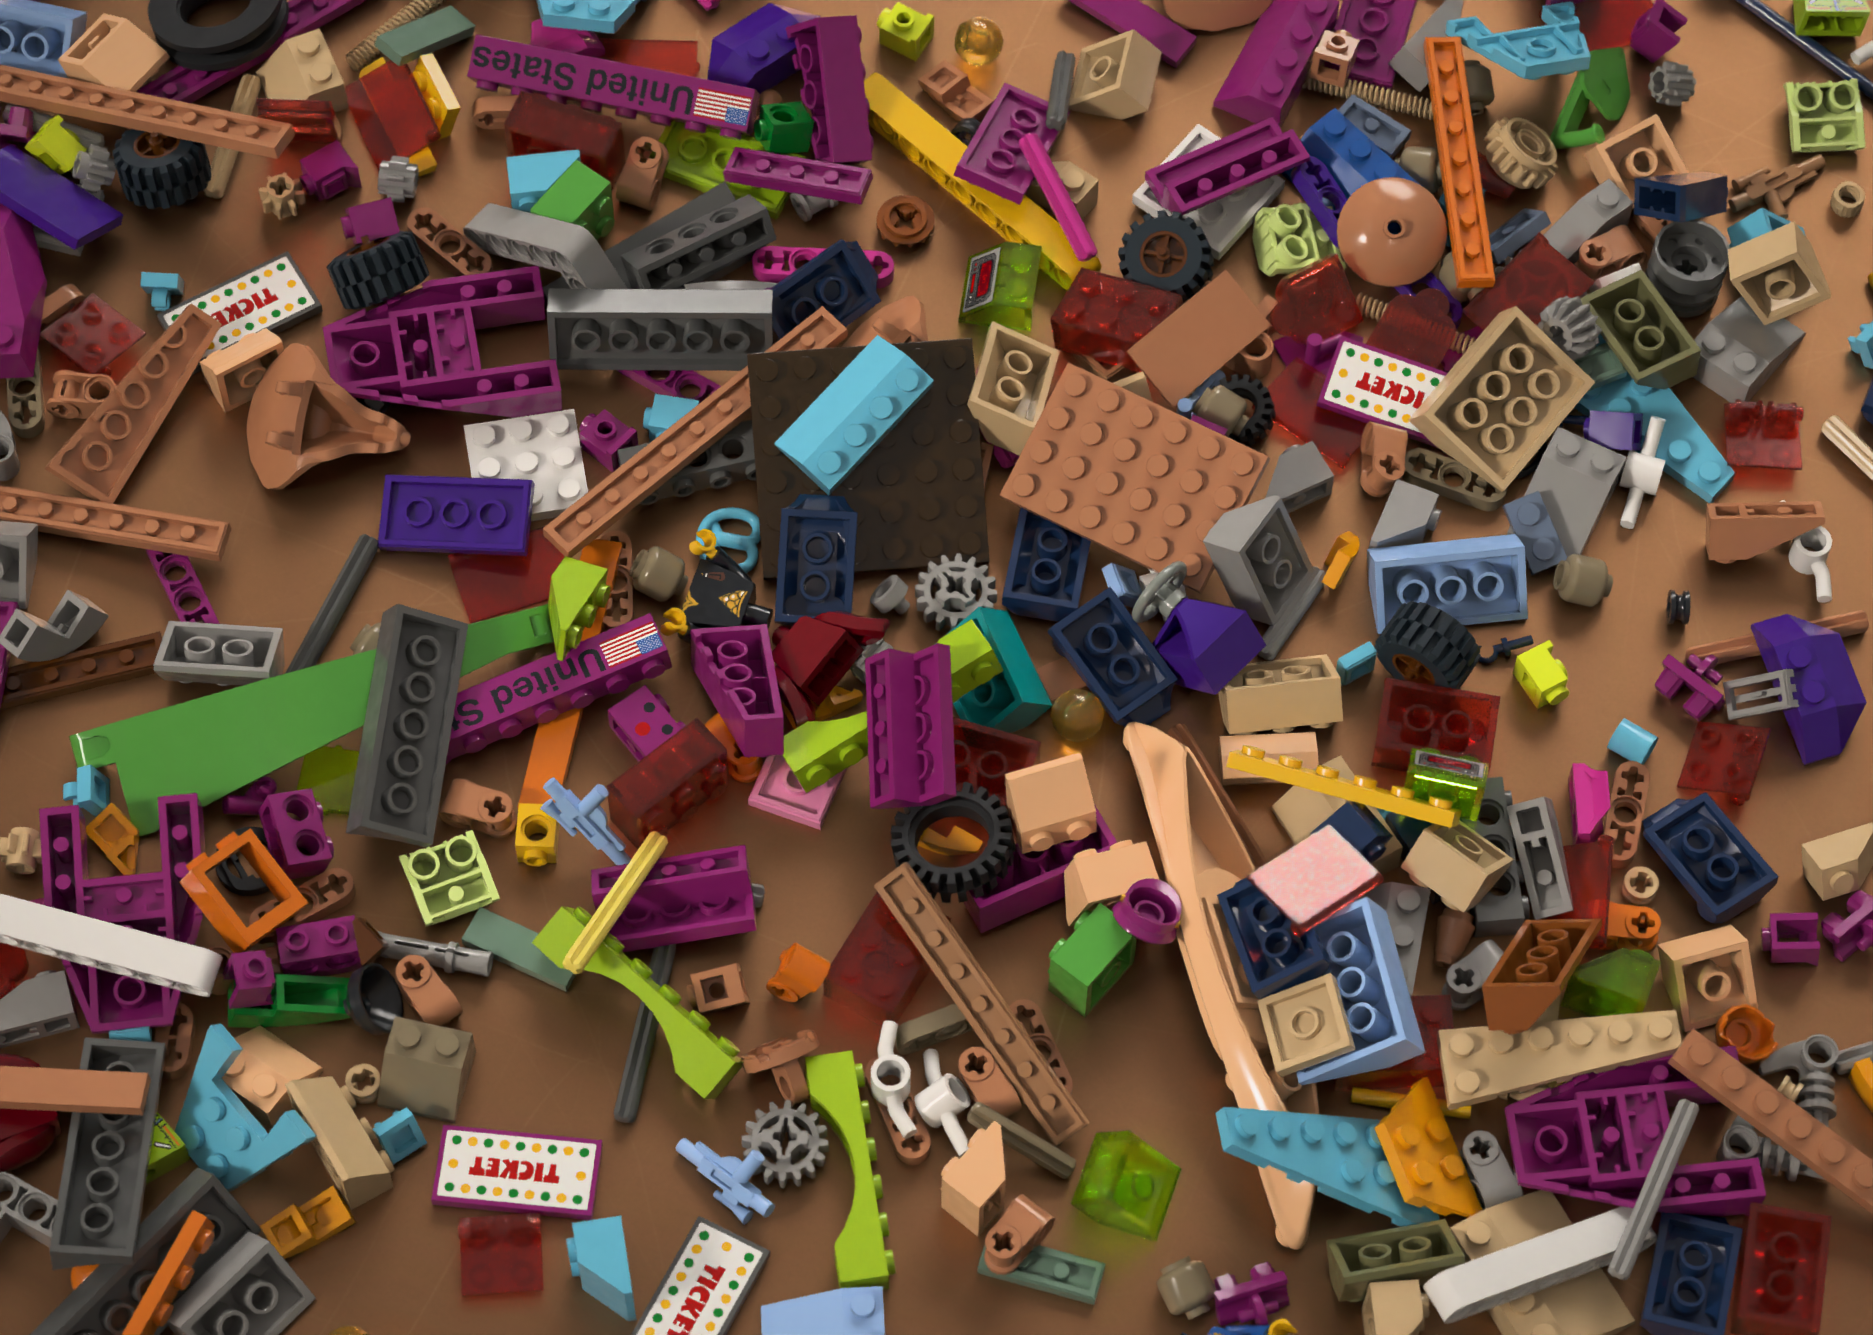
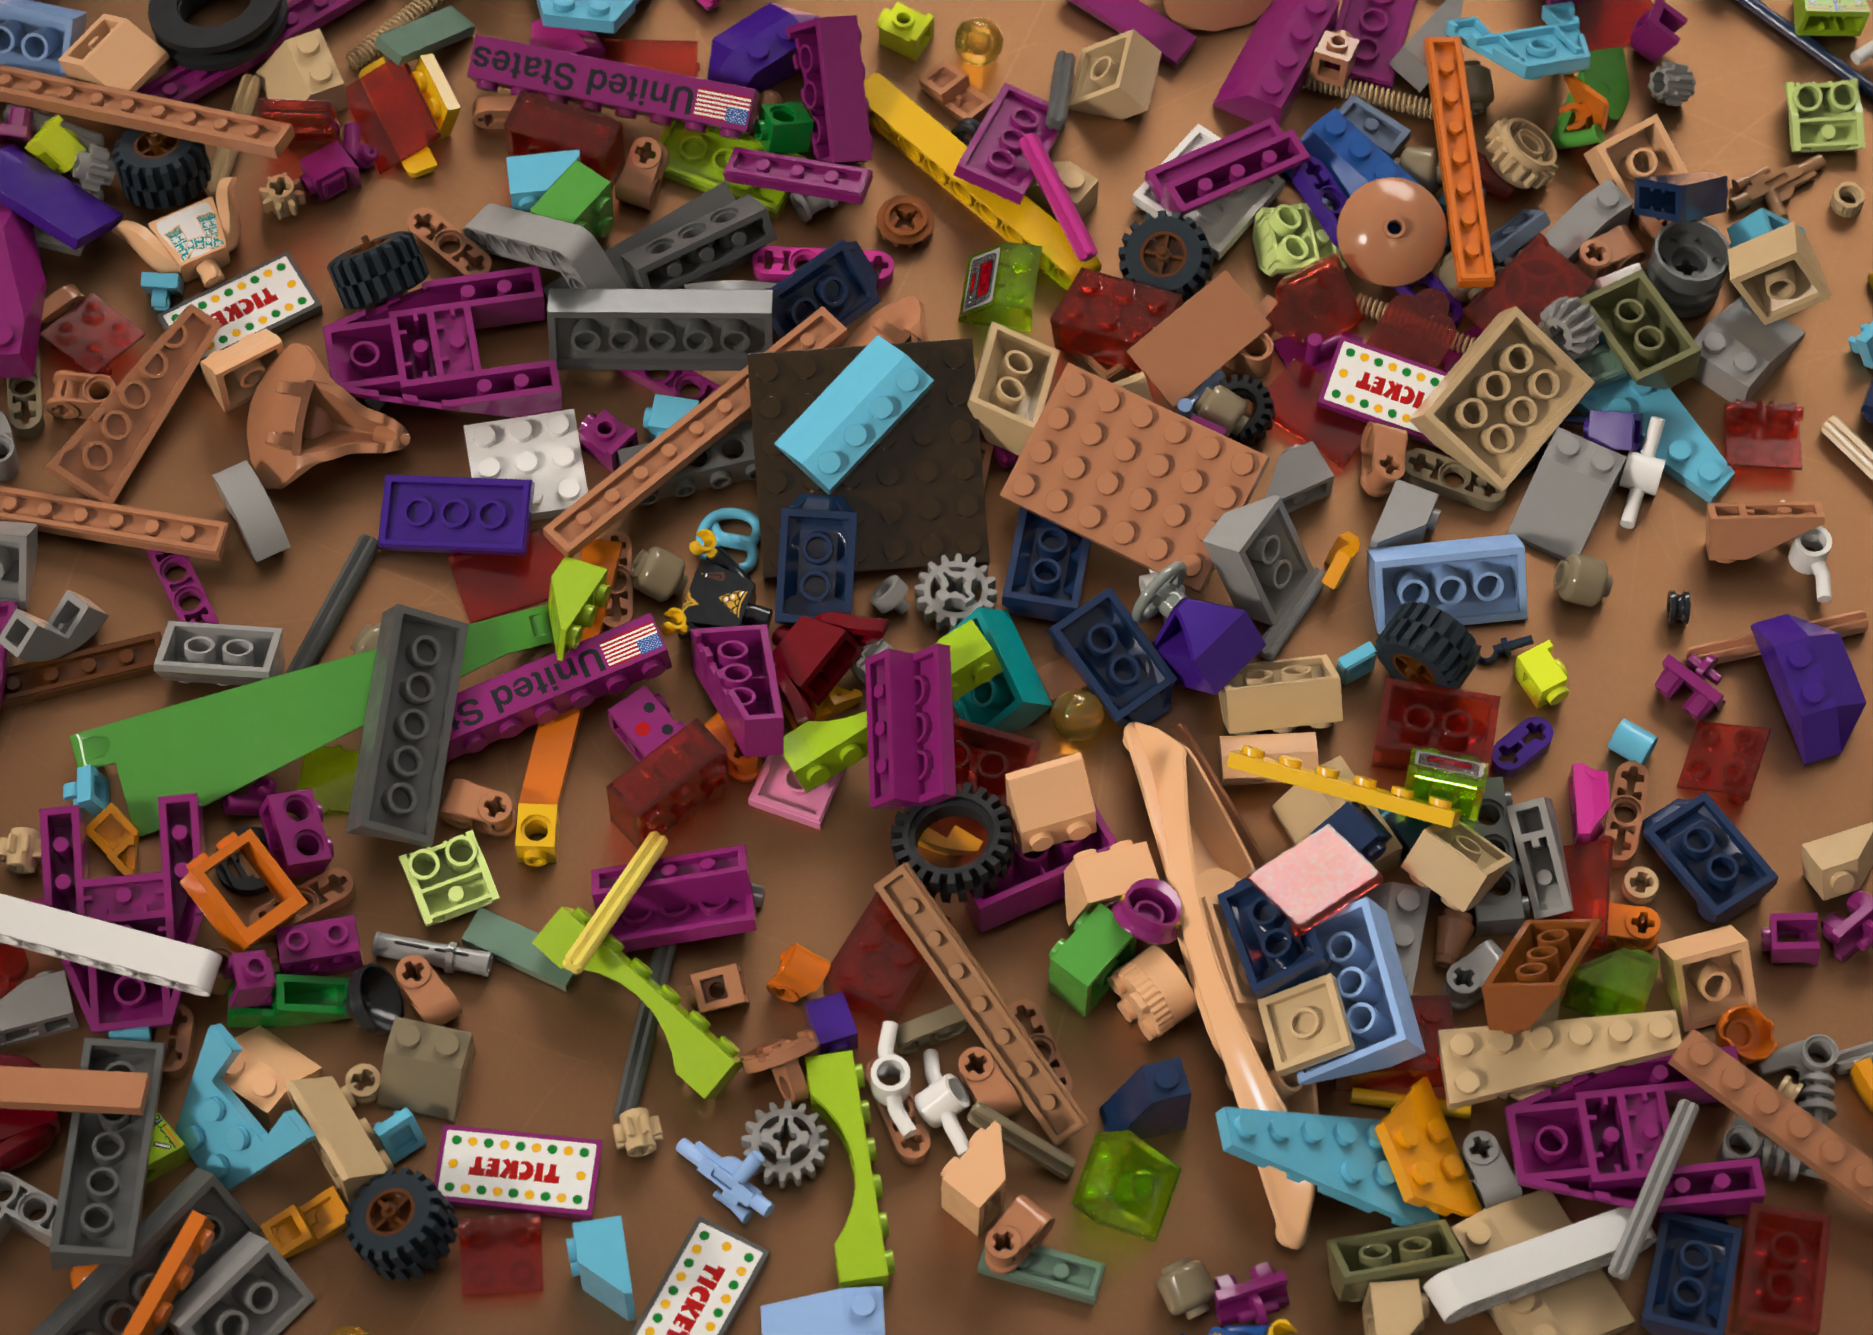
magenta brick [340,197,400,245] -> none
reddish brown slope [352,918,389,966] -> none
light grey gear [378,156,419,203] -> none
light blue piece [541,777,631,865] -> none
light blue tile [1102,563,1142,608] -> none
sand blue plate [1503,491,1567,575] -> none
light grey tile [1723,669,1799,720] -> none
none -> light nougat torso [112,177,241,289]
none -> light grey brick [212,460,291,562]
none -> magenta arm [342,122,378,168]
none -> black wheel [345,1168,458,1282]
none -> tan gear [612,1108,663,1157]
none -> dark purple brick [805,991,858,1055]
none -> dark blue slope [1099,1057,1192,1148]
none -> light nougat piece [1107,945,1198,1041]
none -> dark purple beam [1489,716,1553,778]
none -> orange piece [1558,74,1609,146]

